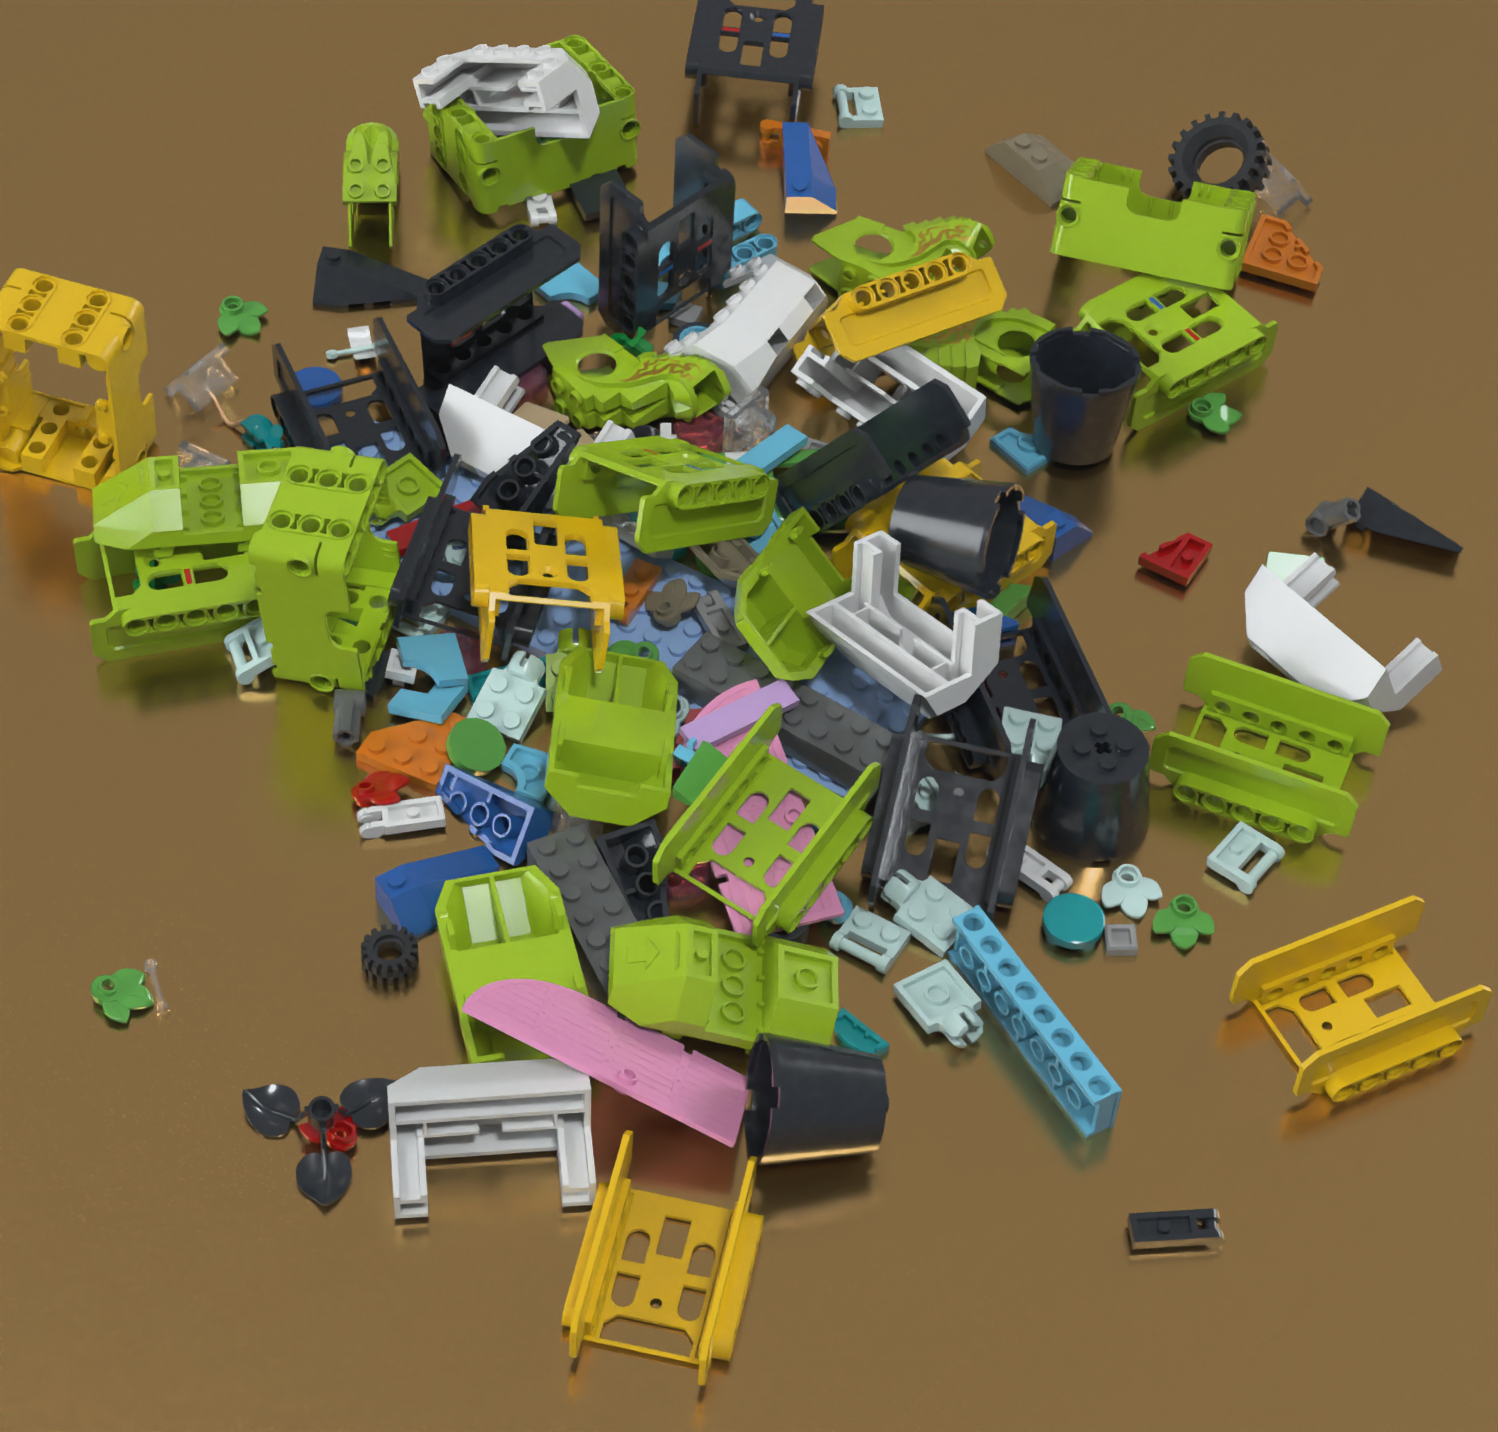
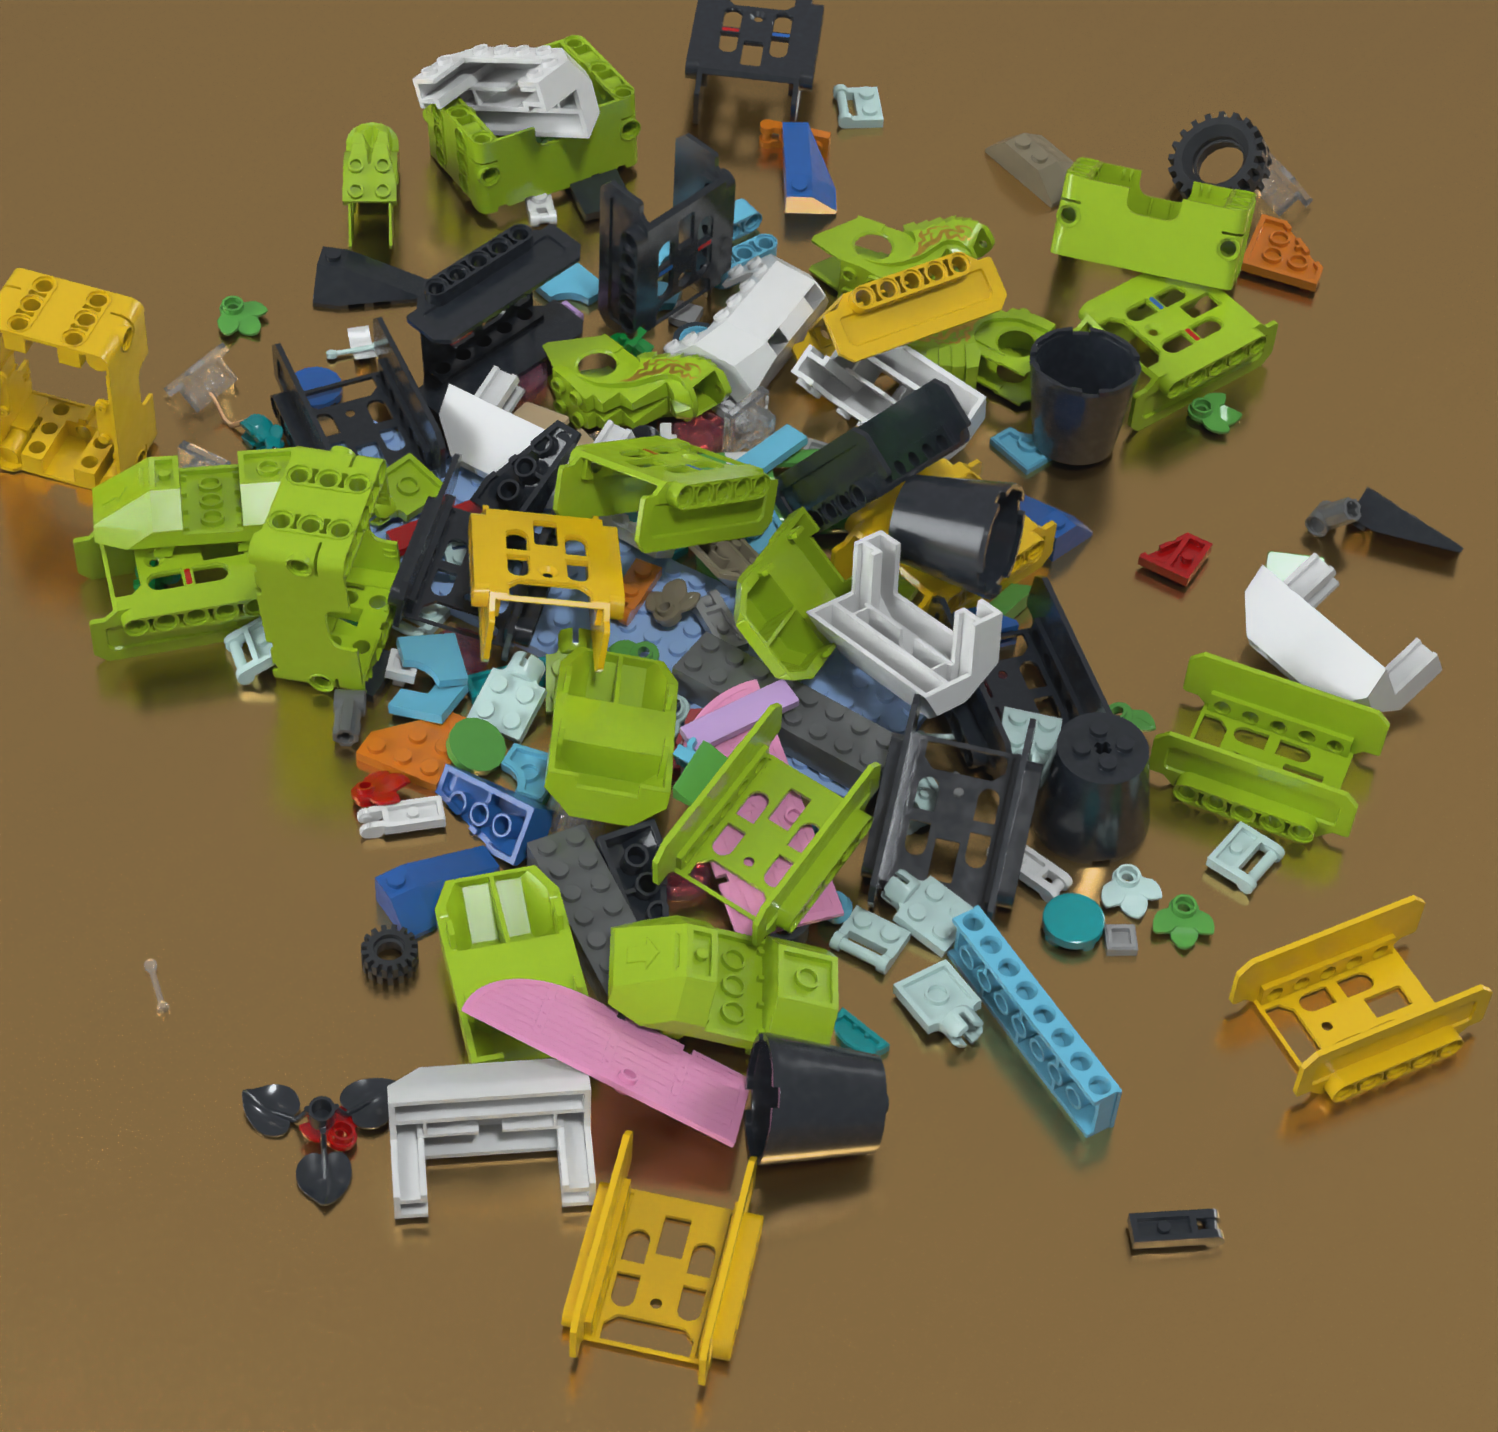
bright green plate [90,968,154,1024] -> none

